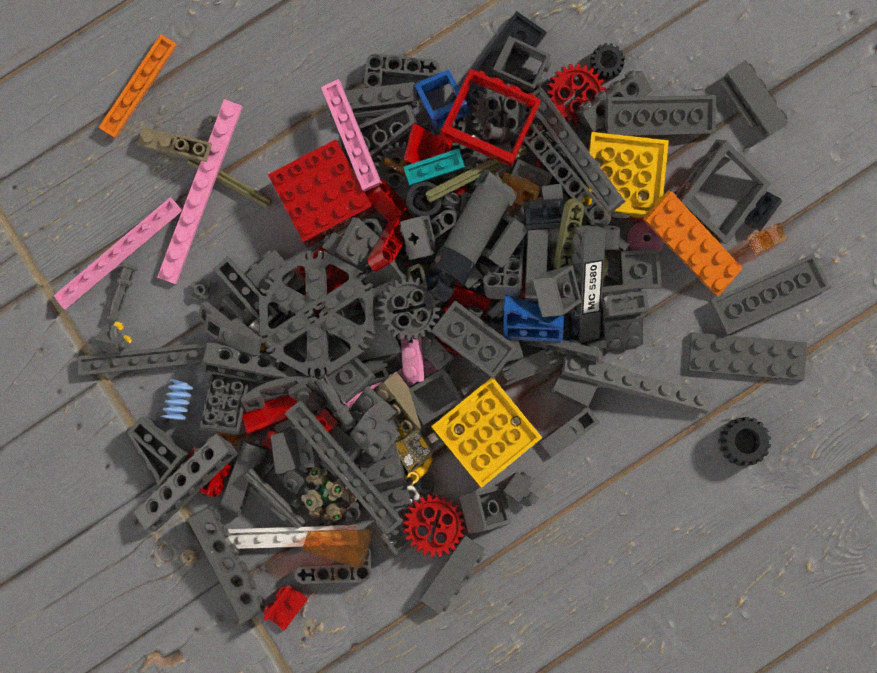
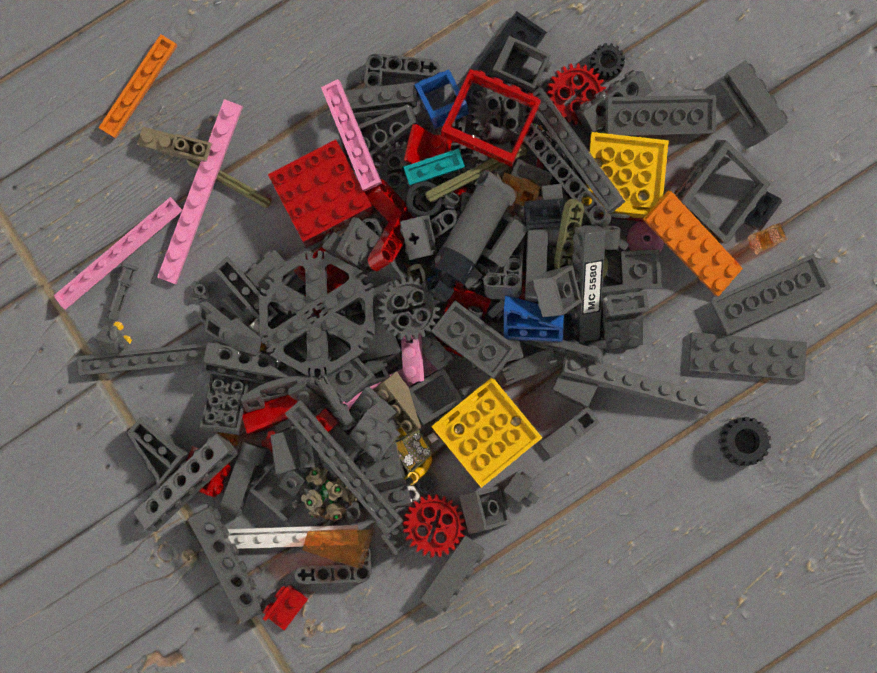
light blue piece [161,379,193,421] -> none
dark grey axle [244,469,305,528] -> none
clear orange piece [383,151,408,175] -> none

